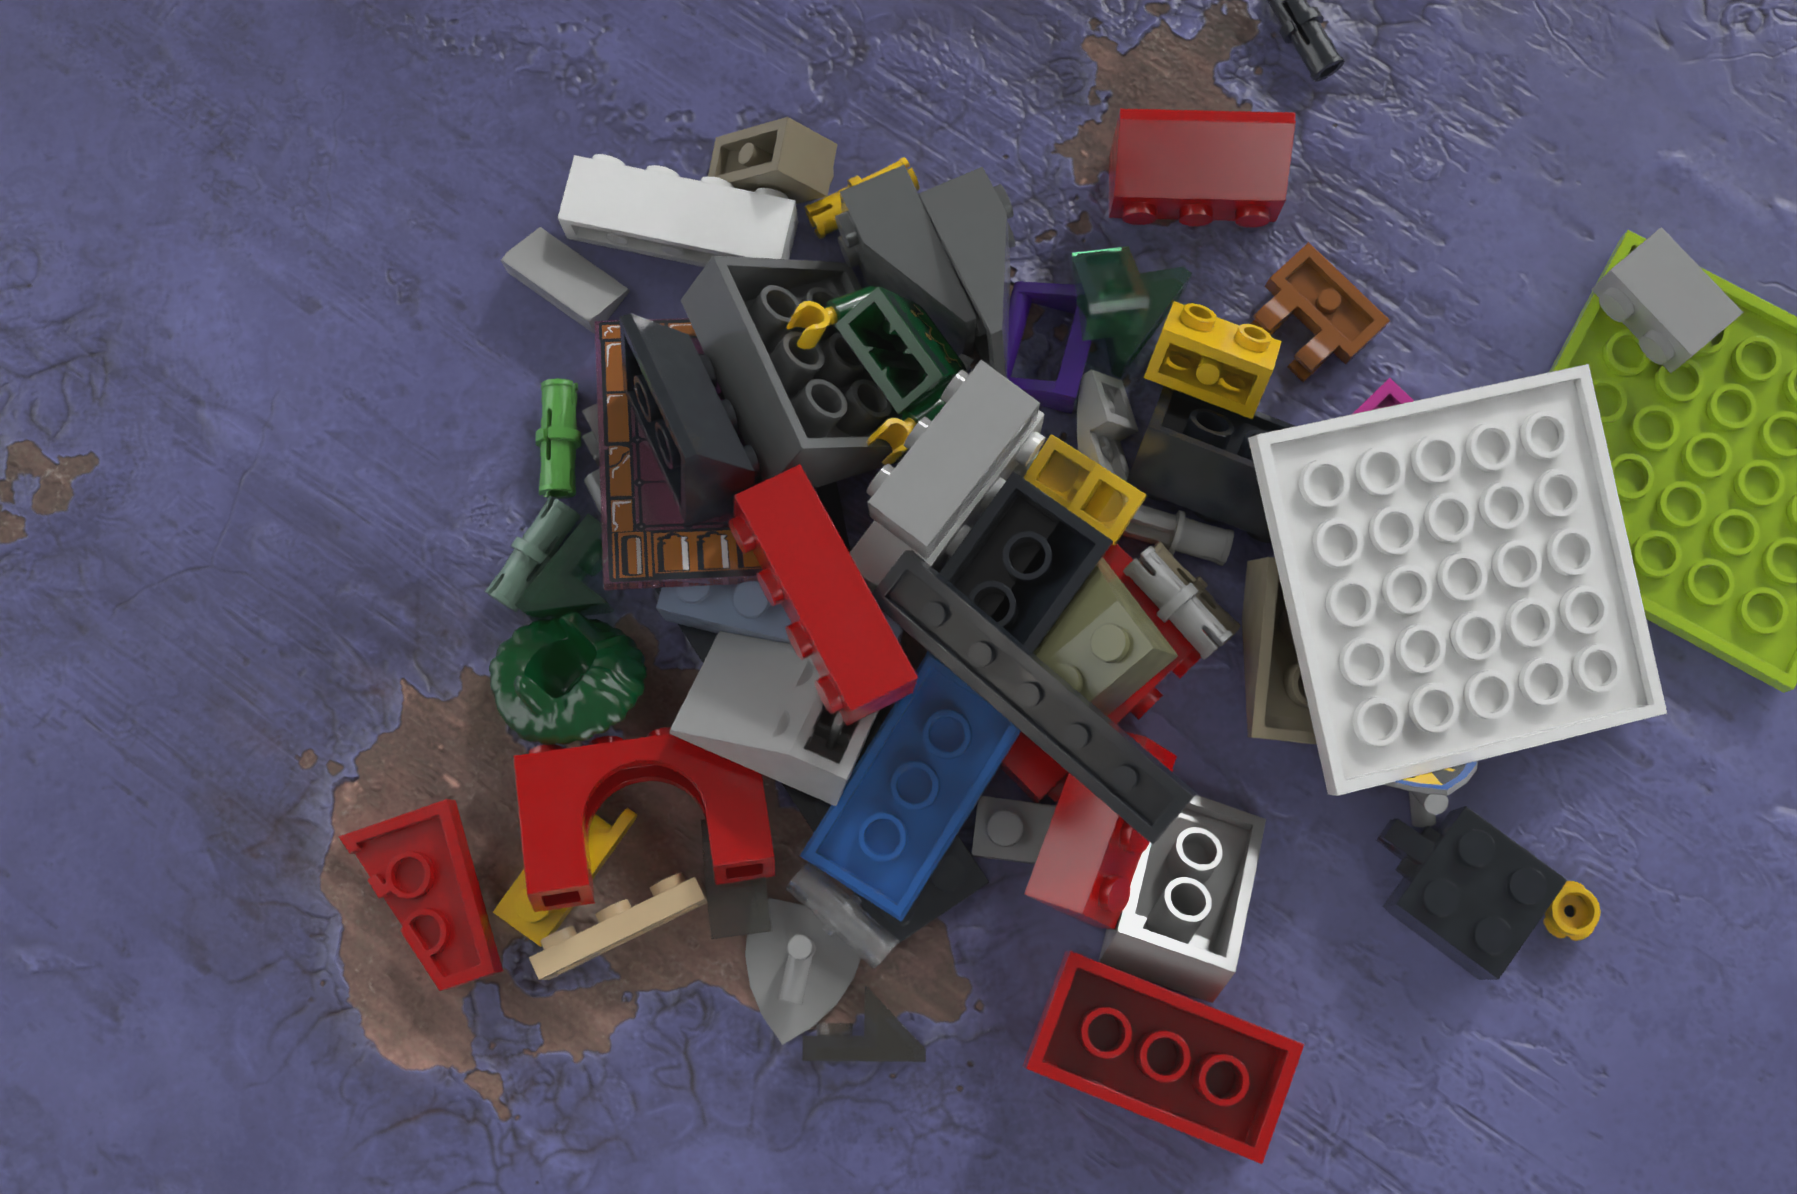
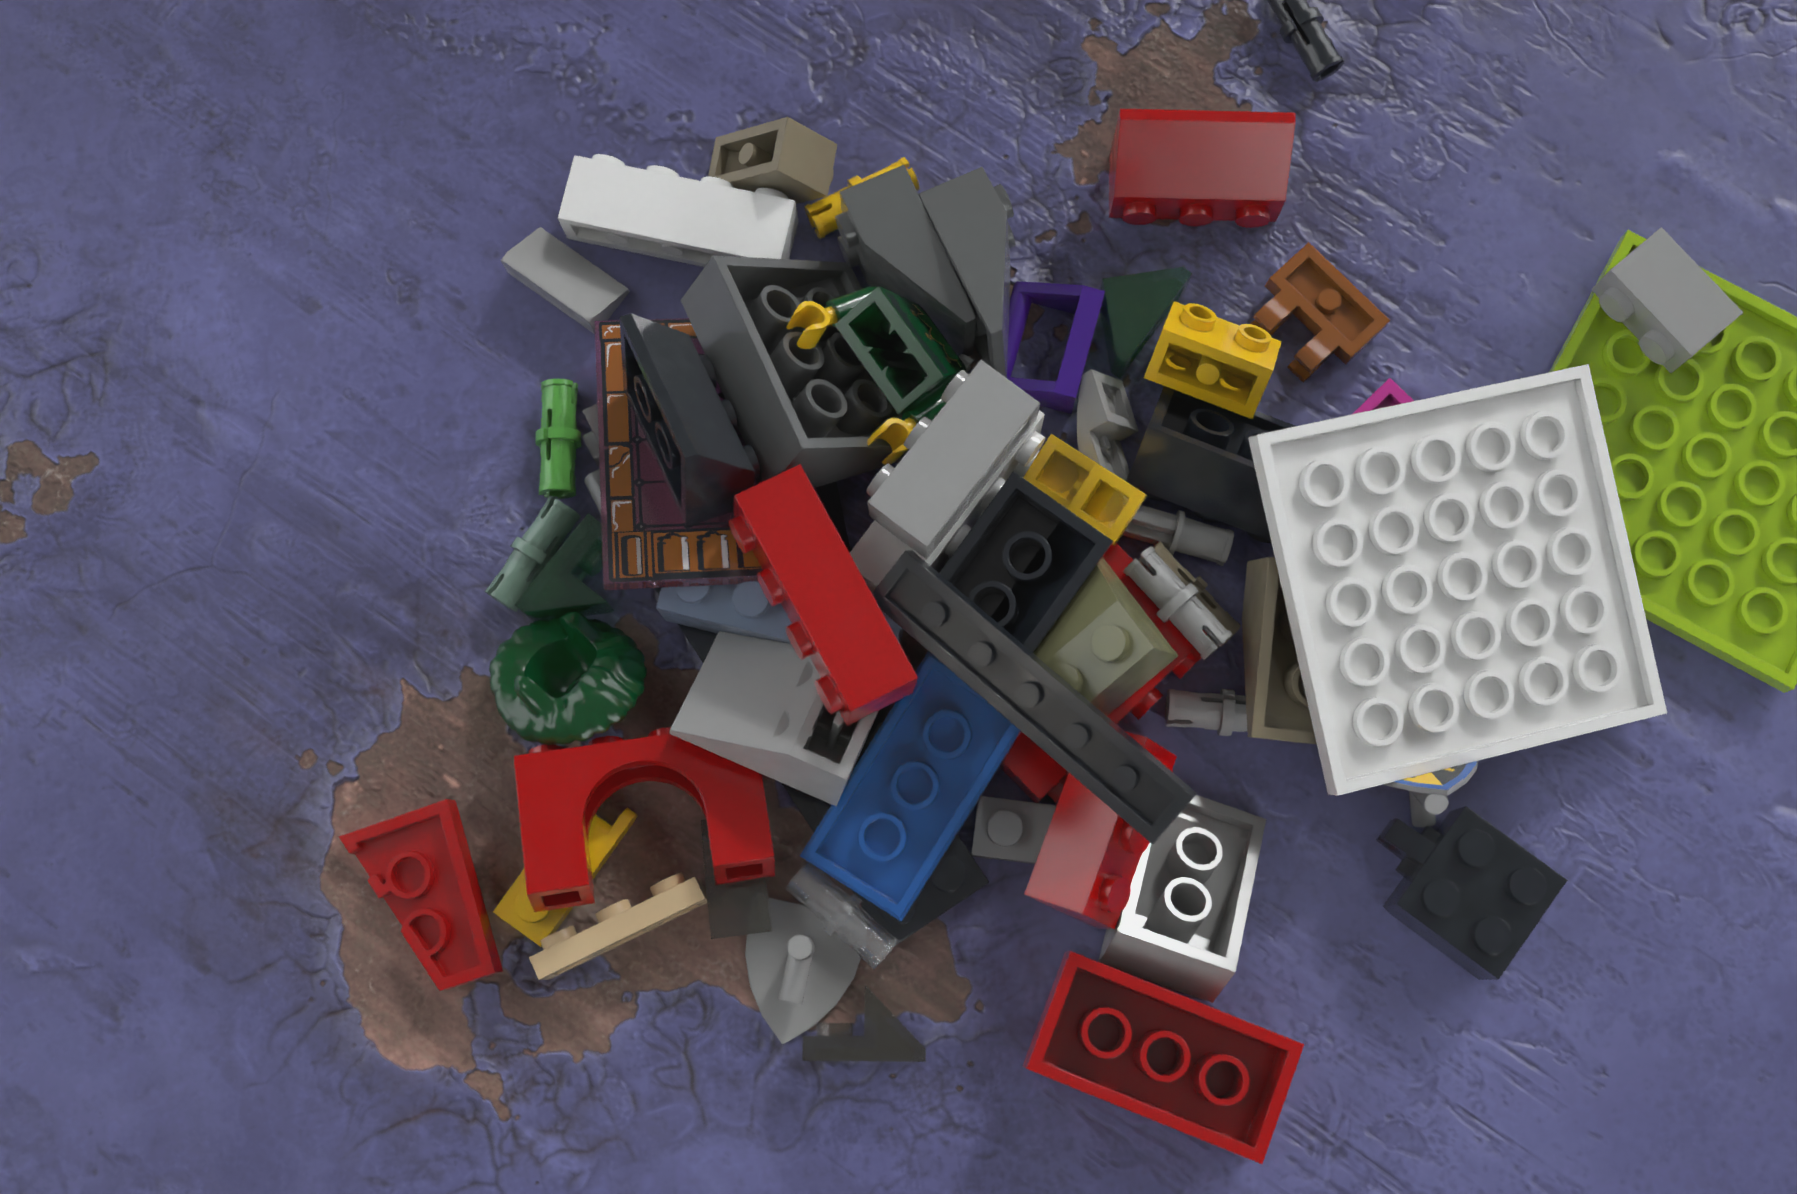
clear green slope [1071,246,1149,341] -> none
yellow plate [1543,881,1600,941] -> none
none -> light grey pin [1165,689,1247,736]

